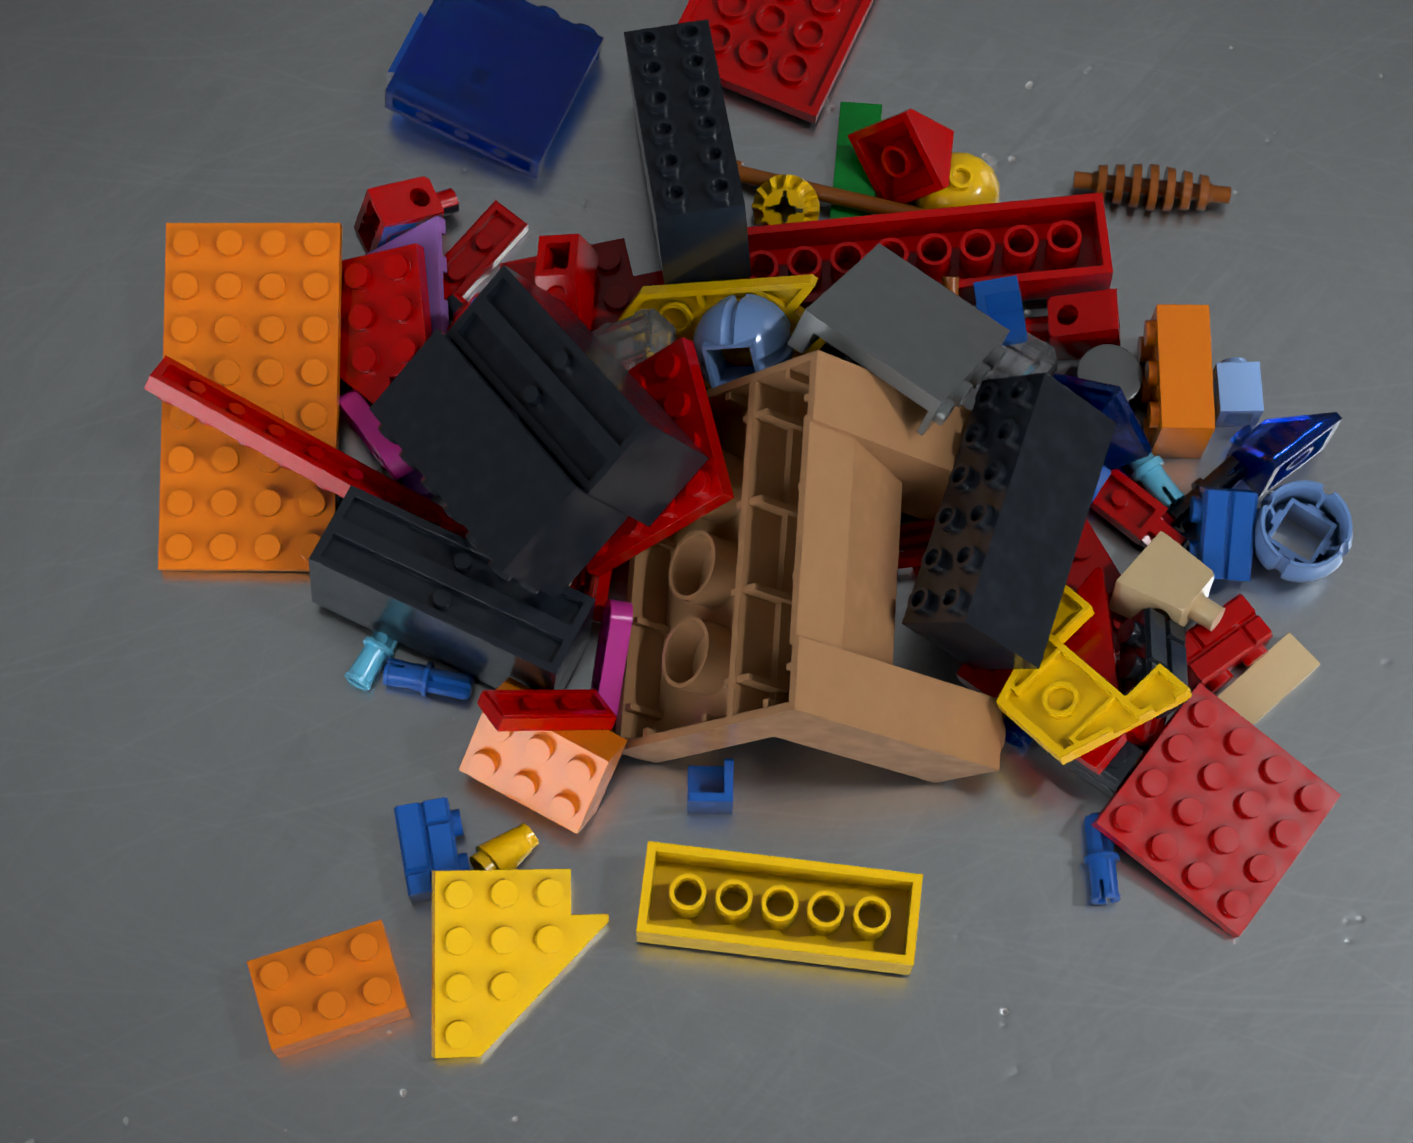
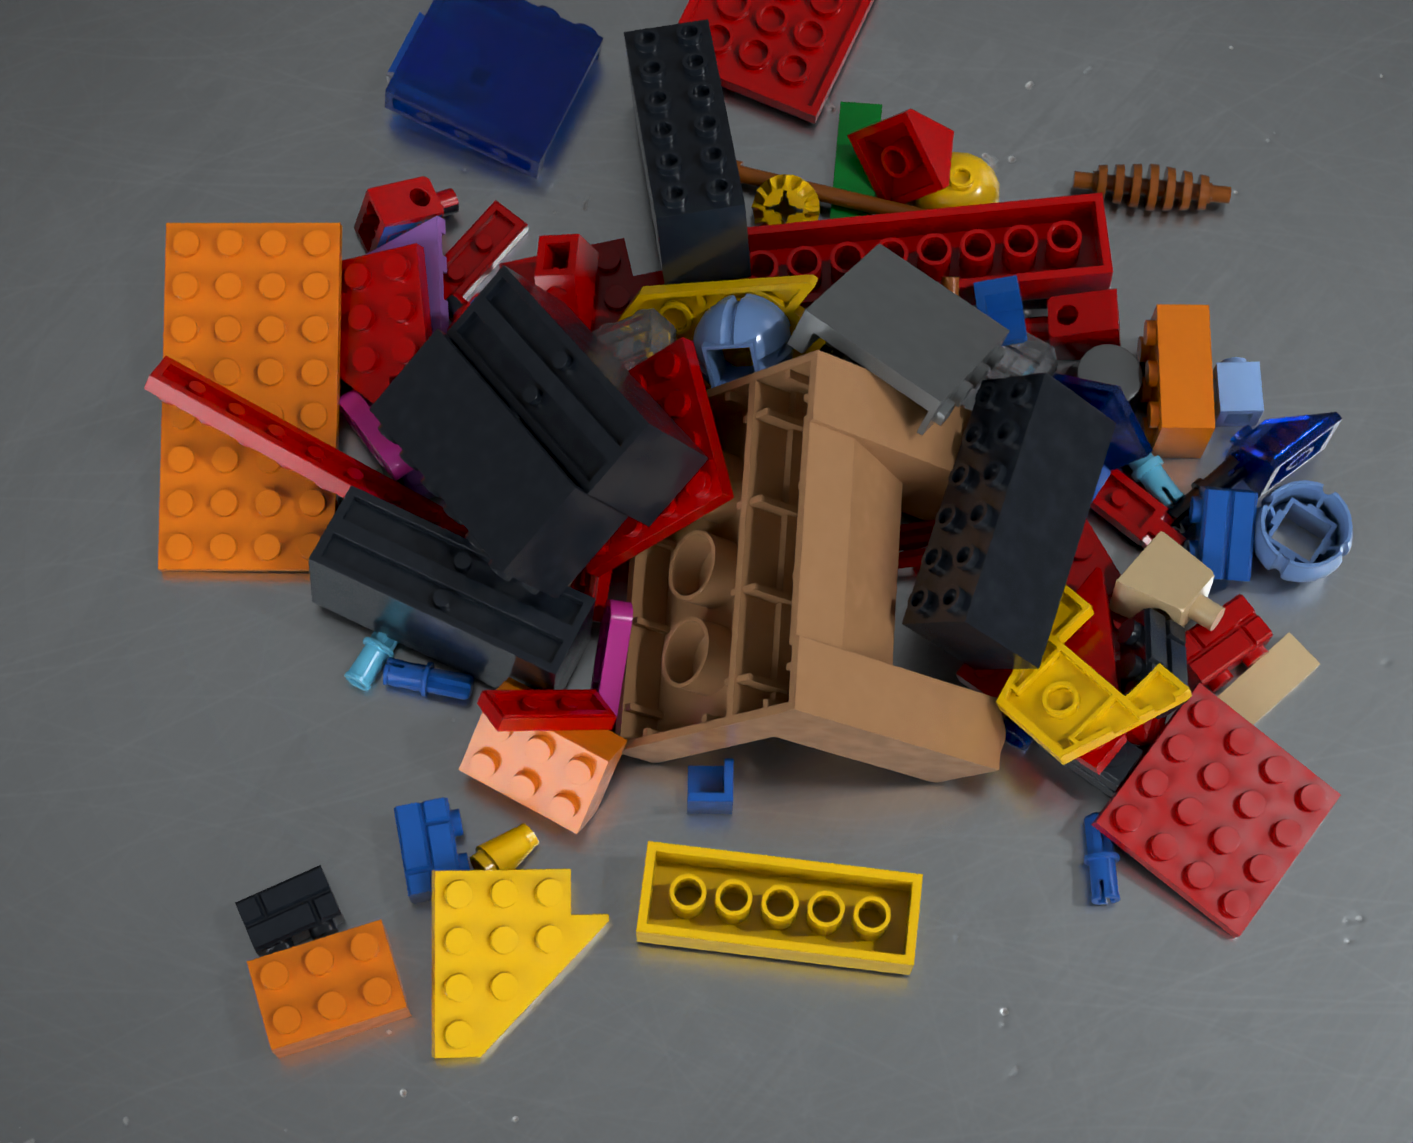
none -> black brick [235,865,345,957]

